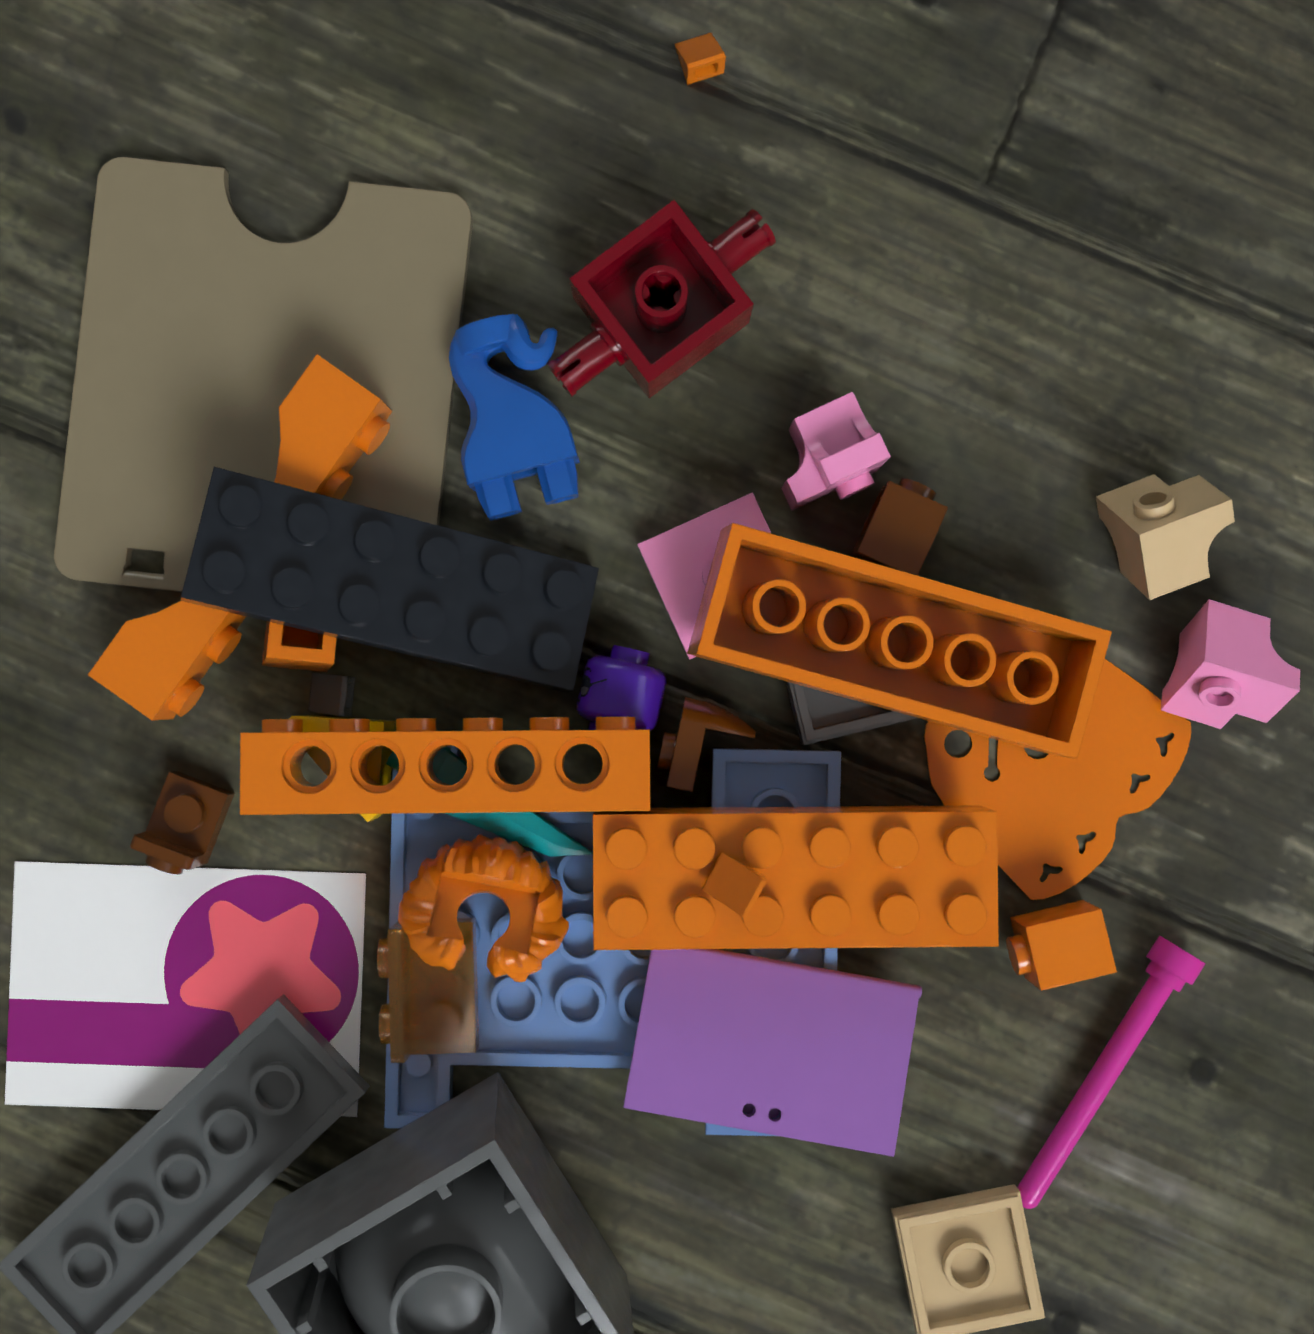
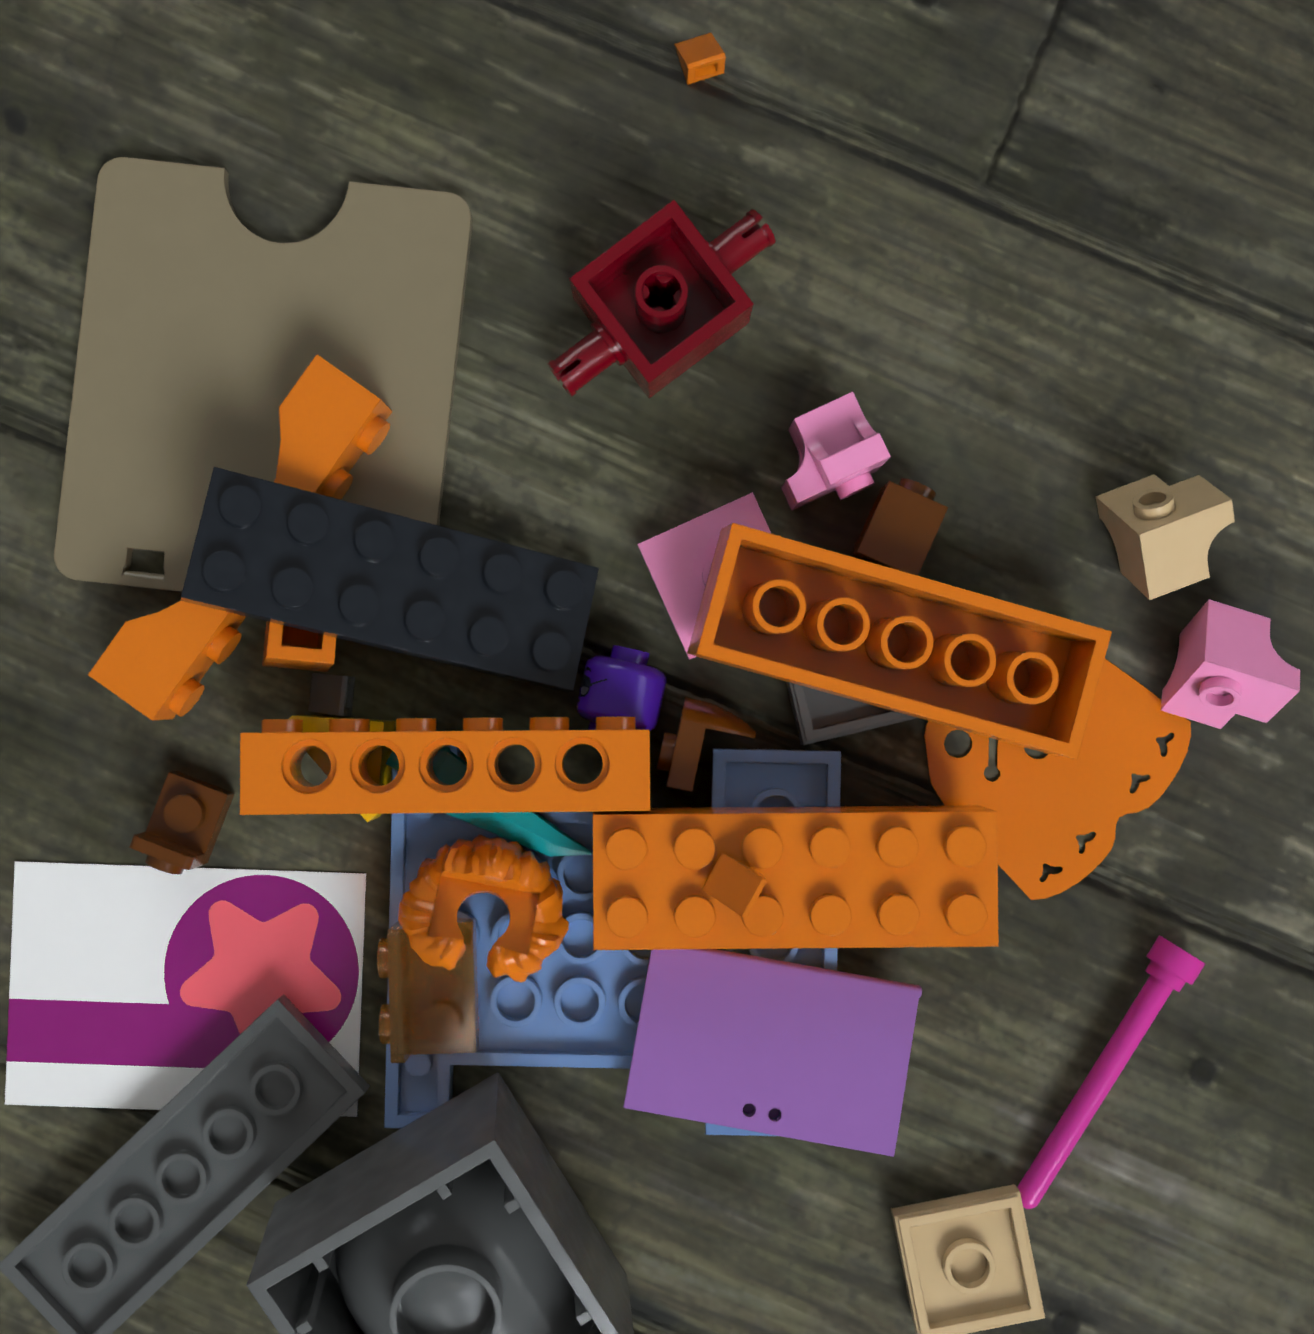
blue hips [449,314,580,521] -> none
orange brick [1006,900,1117,991] -> none

